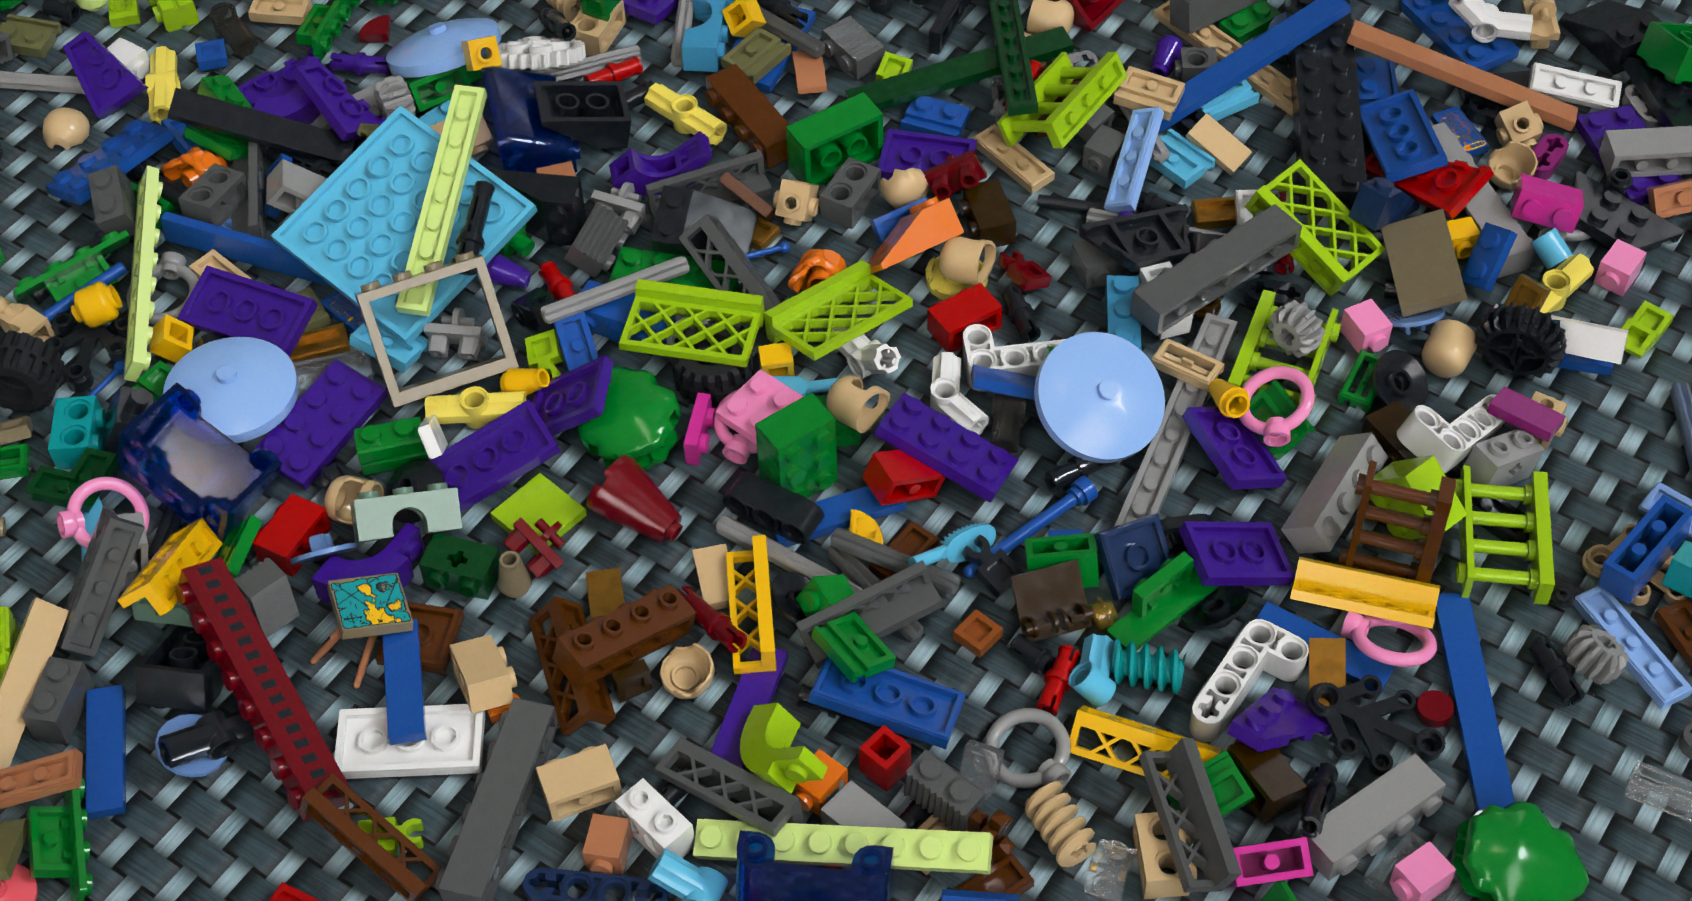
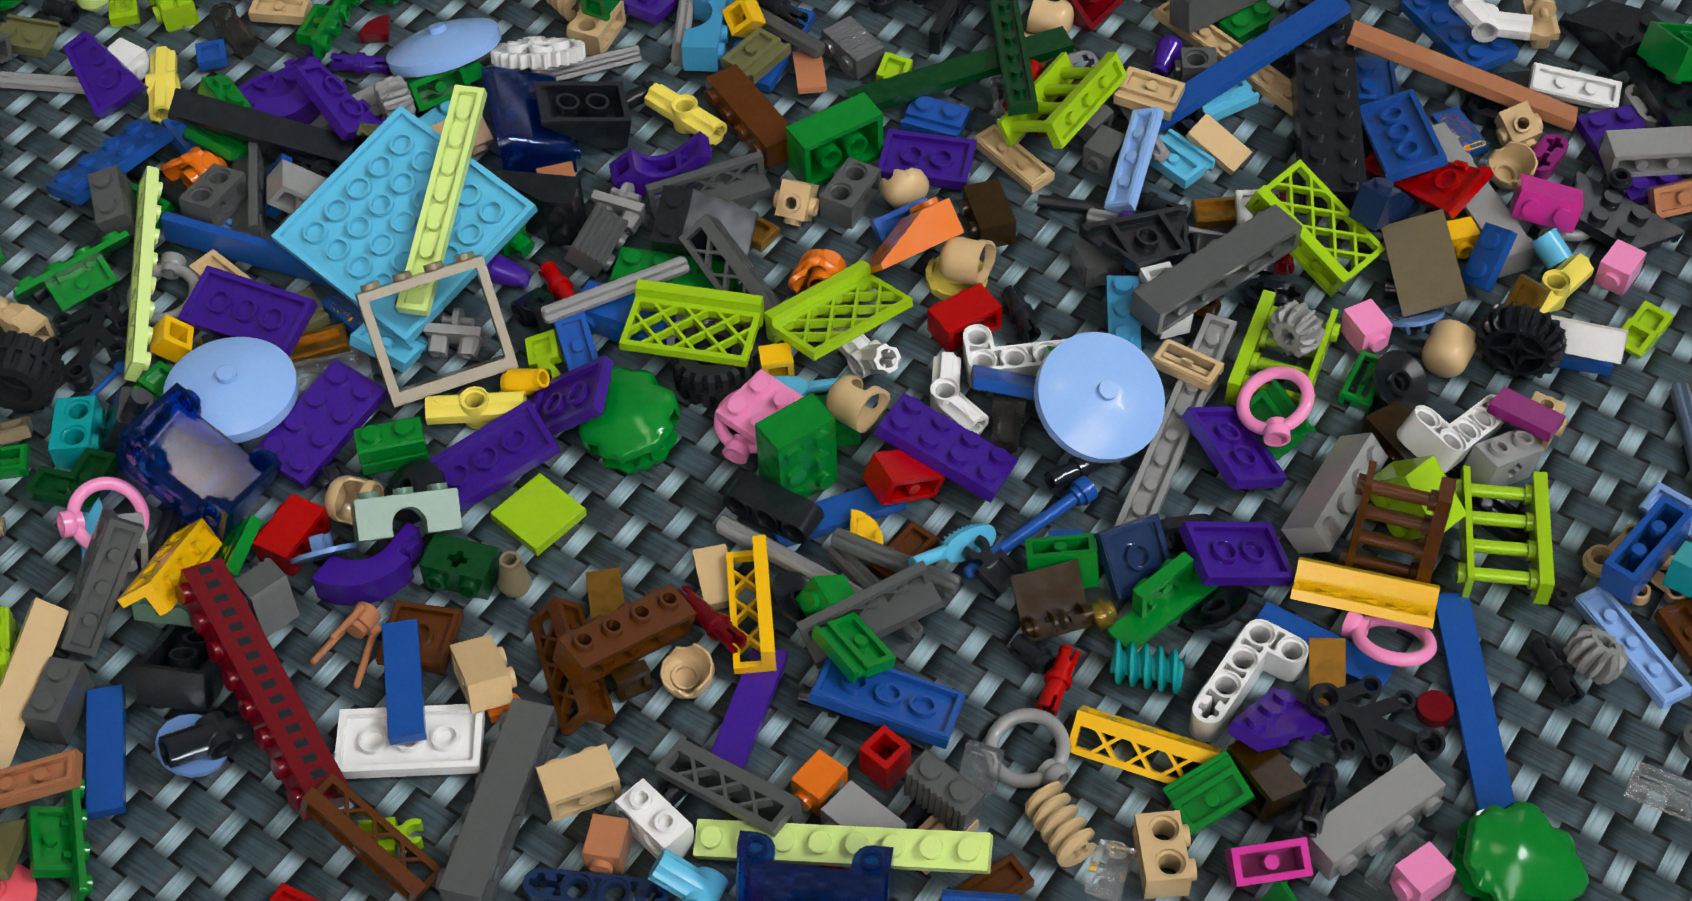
blue bar [41,262,127,322] -> none
tan hair [43,107,90,150] -> none
yellow head [70,281,122,328] -> none
tile [327,573,414,640] -> none
white tile [417,414,448,459] -> none
black pin [450,181,495,276] -> none
yellow plate [461,36,502,71] -> none
dark red hips [503,517,565,579] -> none
black pin [539,8,577,42] -> none
red pin [583,56,643,81] -> none
dark red cone [586,455,683,543] -> none
dark pink plate [683,393,716,466] -> none
reddish brown tile [718,172,776,222] -> none
lime arch [740,702,828,794] -> none
blue hinge [745,241,790,259] -> none
dark red hips [924,150,987,201] -> none
dark orange plate [953,609,1003,658] -> none
reddish brown rock [967,808,1016,865] -> none
dark red plate [998,250,1052,291] -> none
medium azure piece [1068,633,1116,707] -> none
dark grey fence [1139,738,1242,893] -> none
yellow cone [1208,379,1250,418] -> none

